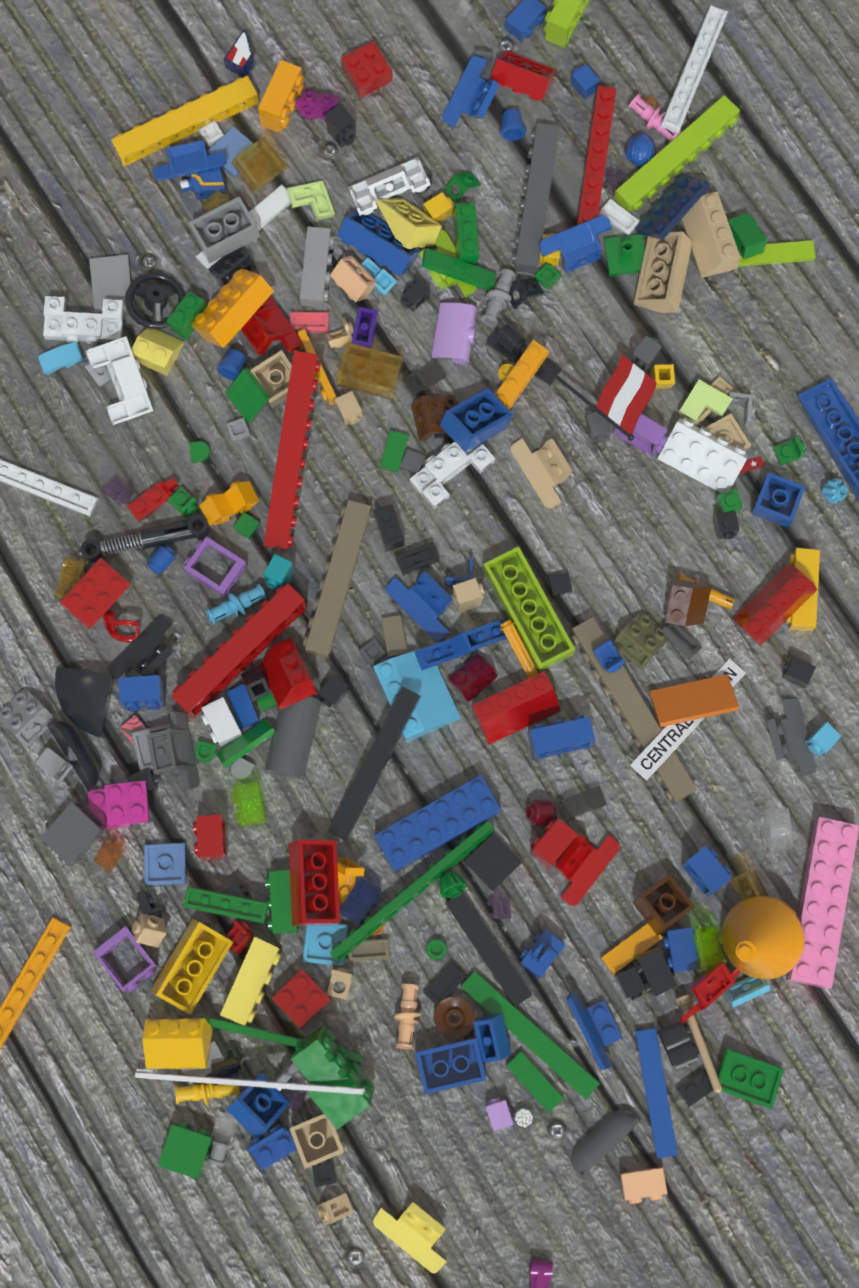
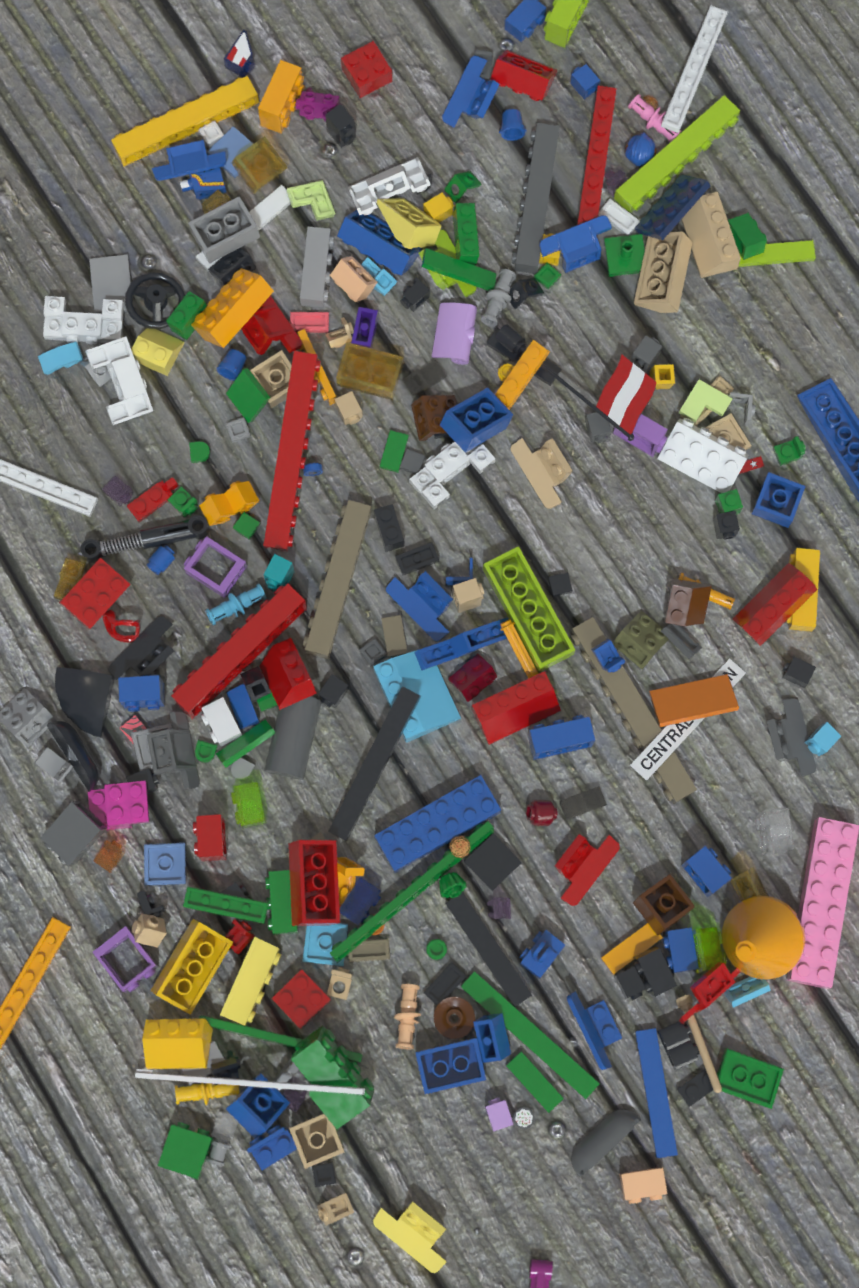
red brick [530,819,578,870] -> none
medium azure gear [822,478,847,504] -> none
none -> blue tile [303,463,323,476]
none -> clear orange tile [450,836,471,858]

